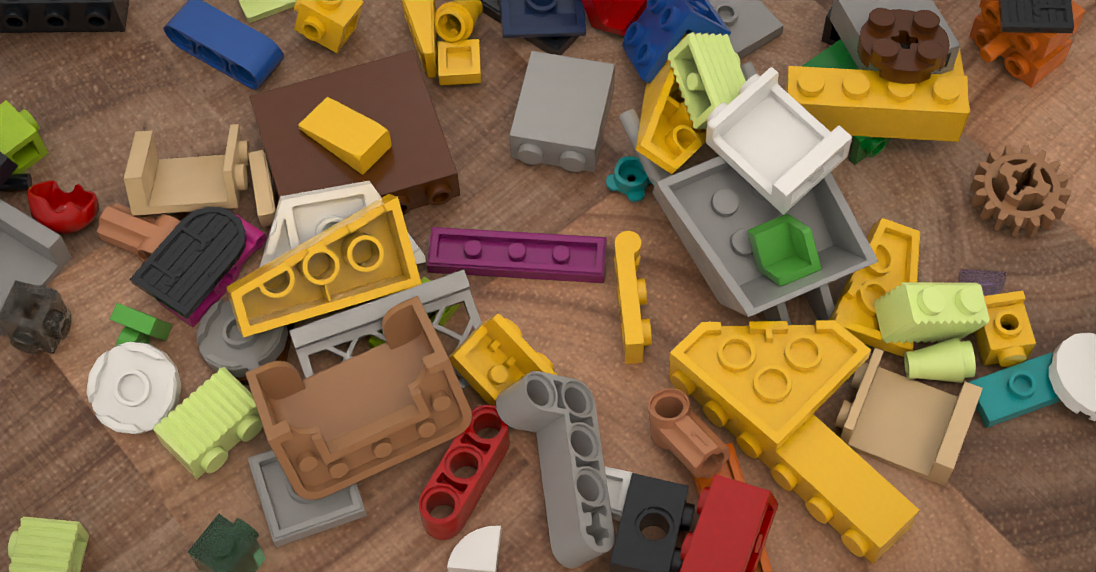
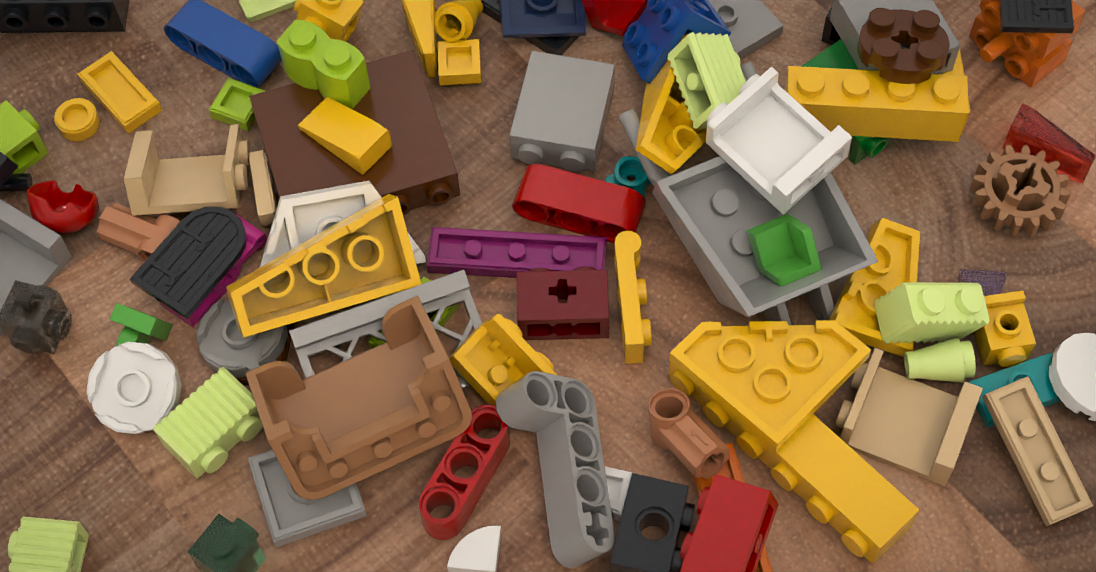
none -> yellow tile [54,98,100,141]
none -> yellow tile [78,51,163,134]
none -> lime tile [209,78,265,131]
none -> lime brick [277,20,371,109]
none -> red beam [512,164,646,244]
none -> dark red brick [517,266,609,340]
none -> tan tile [982,376,1093,527]
none -> clear red slope [1002,103,1096,184]

